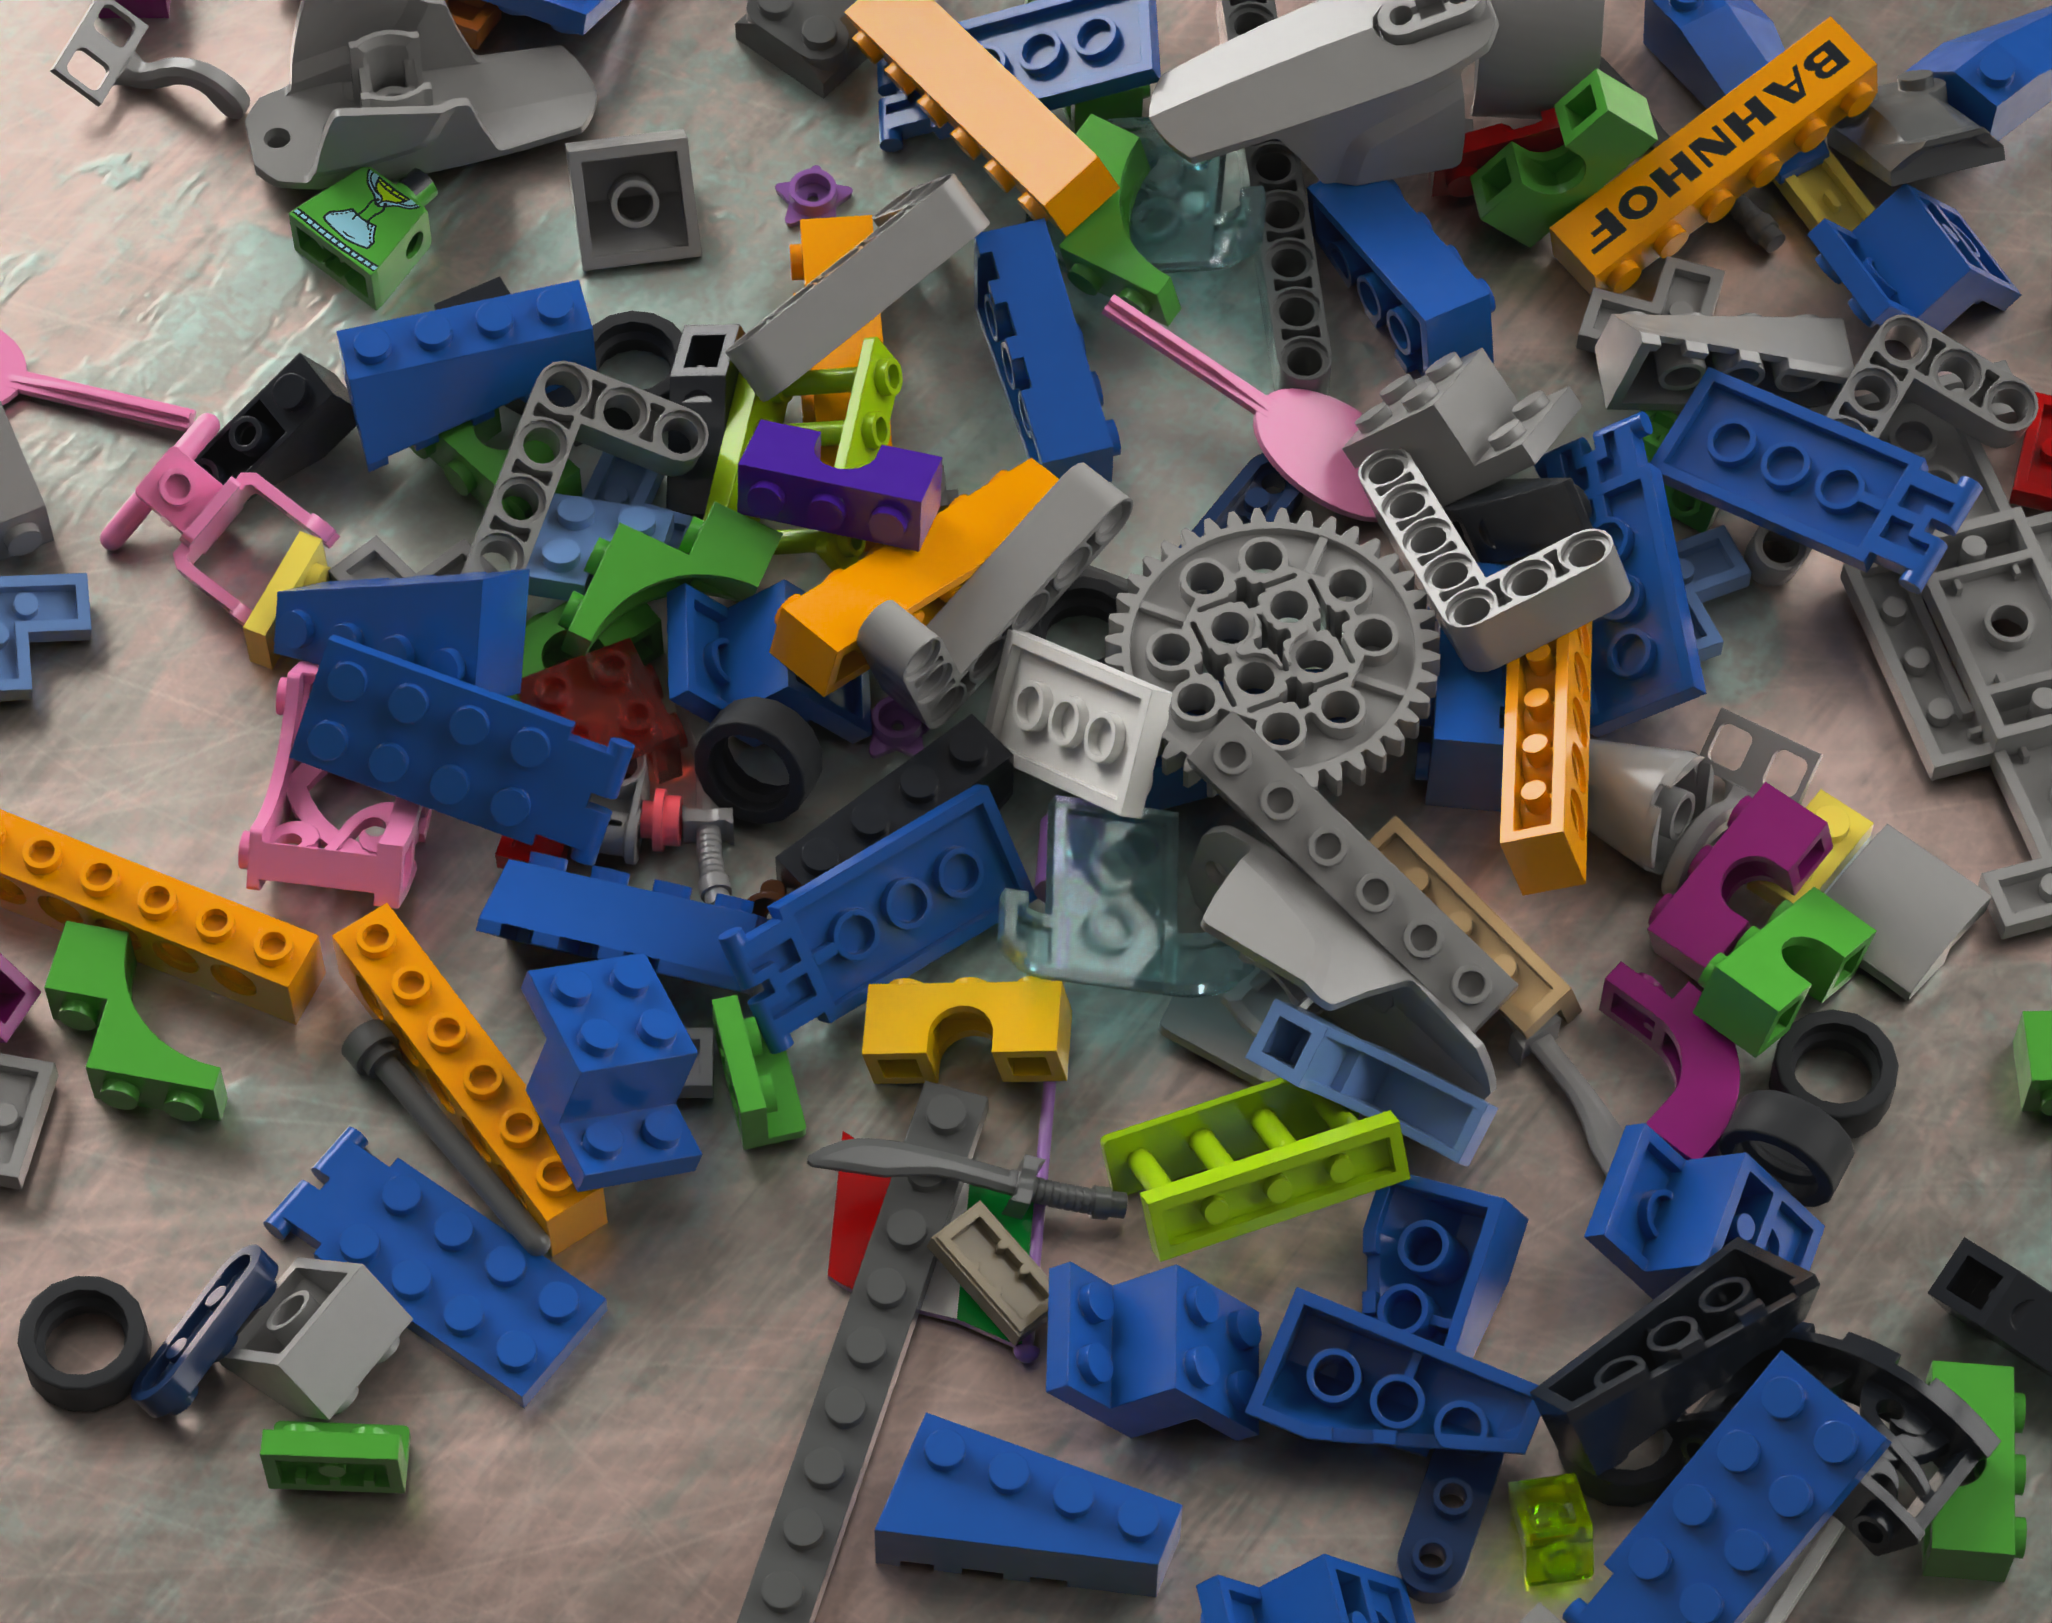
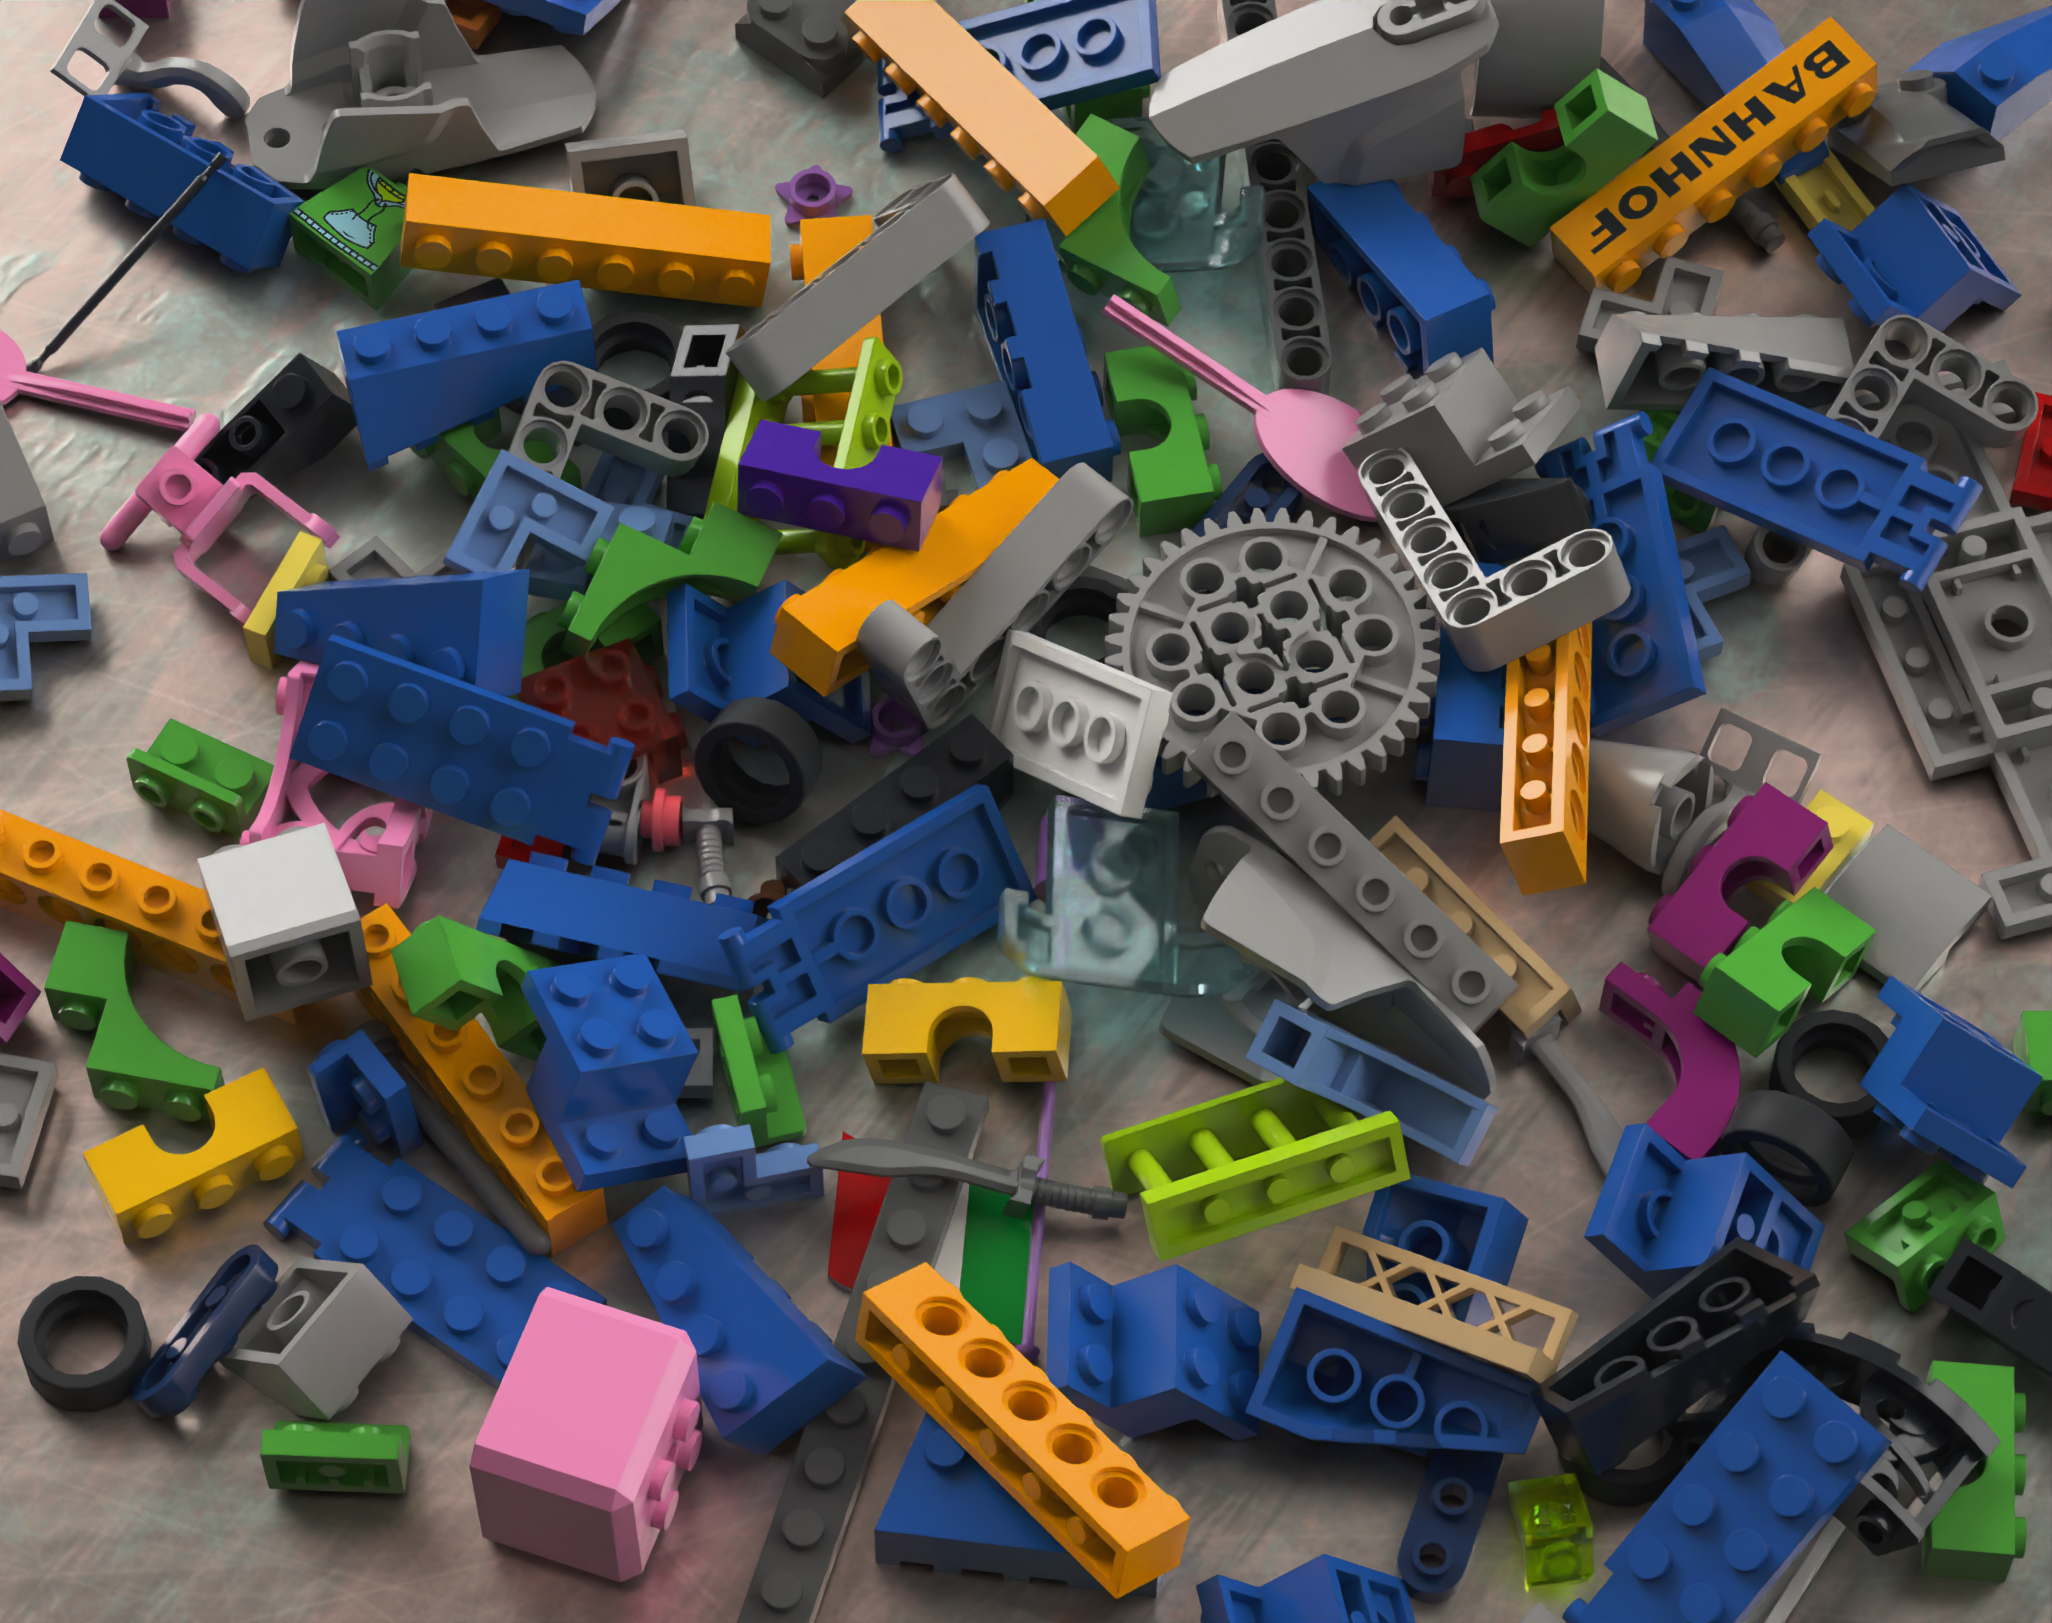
dark tan plate [927,1201,1049,1346] -> none
none -> black piece [26,152,228,374]
none -> blue wedge [60,92,305,273]
none -> yellow arch [83,1067,305,1245]
none -> bright green bracket [126,718,274,838]
none -> slope [197,823,373,1022]
none -> blue bracket [307,1029,424,1158]
none -> bright green arch [390,915,564,1062]
none -> light orange brick [400,173,771,308]
none -> medium blue plate [443,449,615,574]
none -> bright pink plate [469,1287,703,1582]
none -> blue wedge [612,1185,868,1456]
none -> medium blue plate [684,1124,824,1217]
none -> light orange brick [855,1262,1191,1599]
none -> medium blue plate [890,380,1032,491]
none -> bright green arch [1103,346,1223,537]
none -> tan fence [1289,1225,1579,1385]
none -> bright green bracket [1844,1159,2006,1312]
none -> blue bracket [1859,975,2043,1189]

